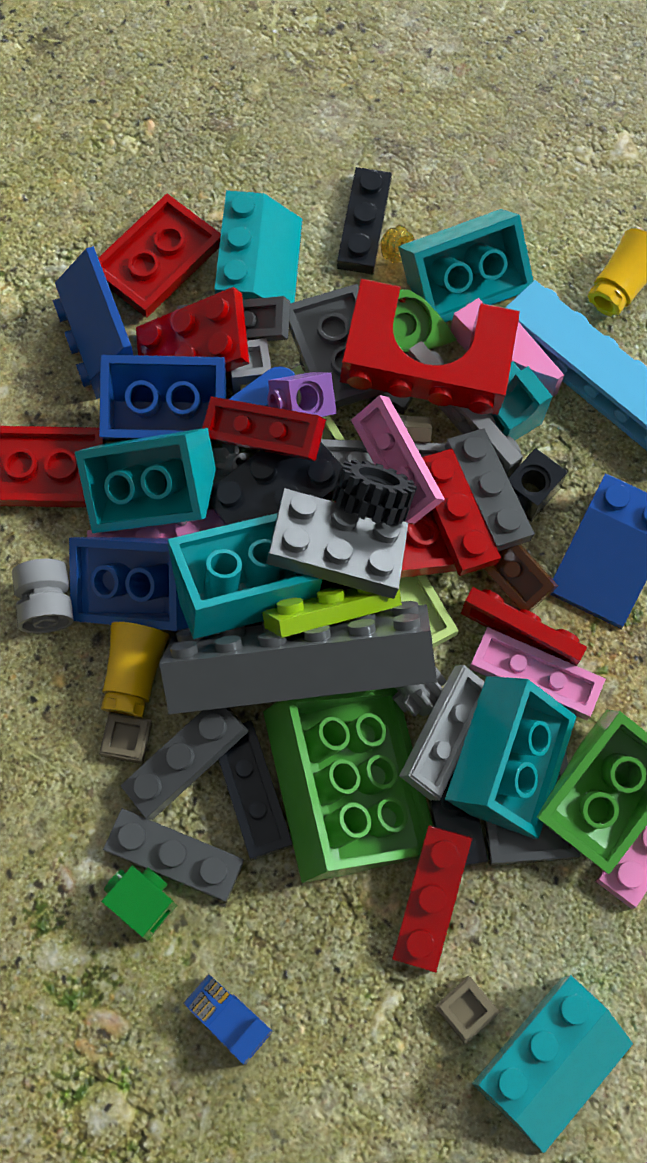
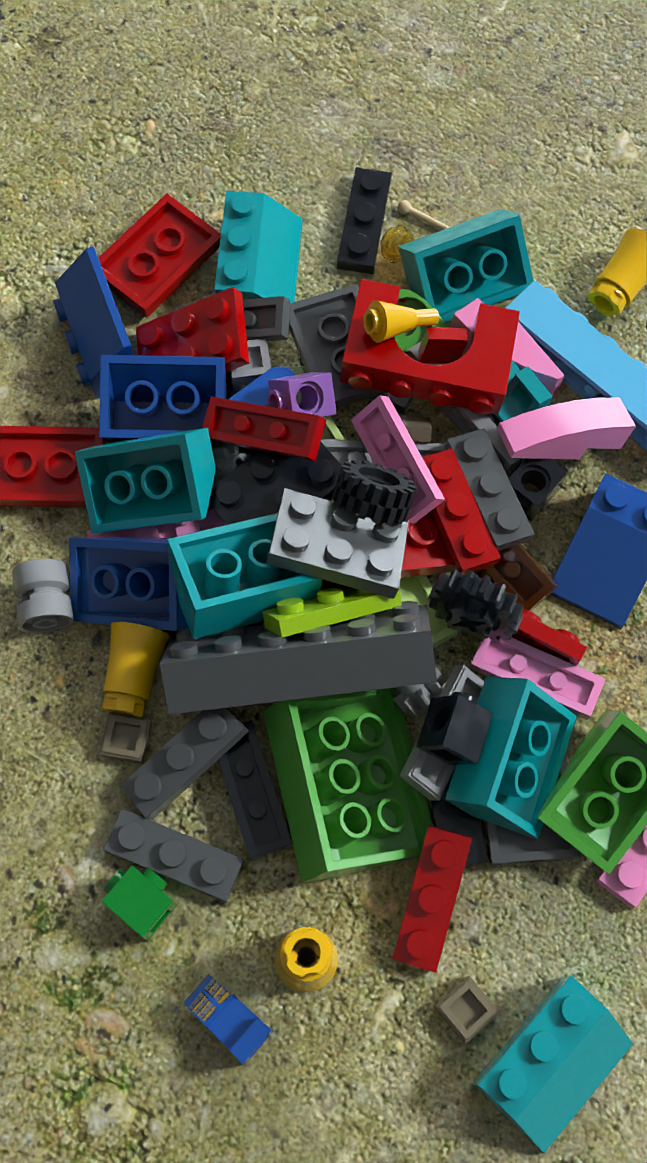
none -> yellow plant [275,927,338,992]
none -> yellow cone [363,300,439,343]
none -> tan hinge [397,200,449,231]
none -> black brick [416,692,493,765]
none -> red tile [418,327,468,364]
none -> black gear [428,569,524,643]
none -> bright pink slope [497,397,636,460]

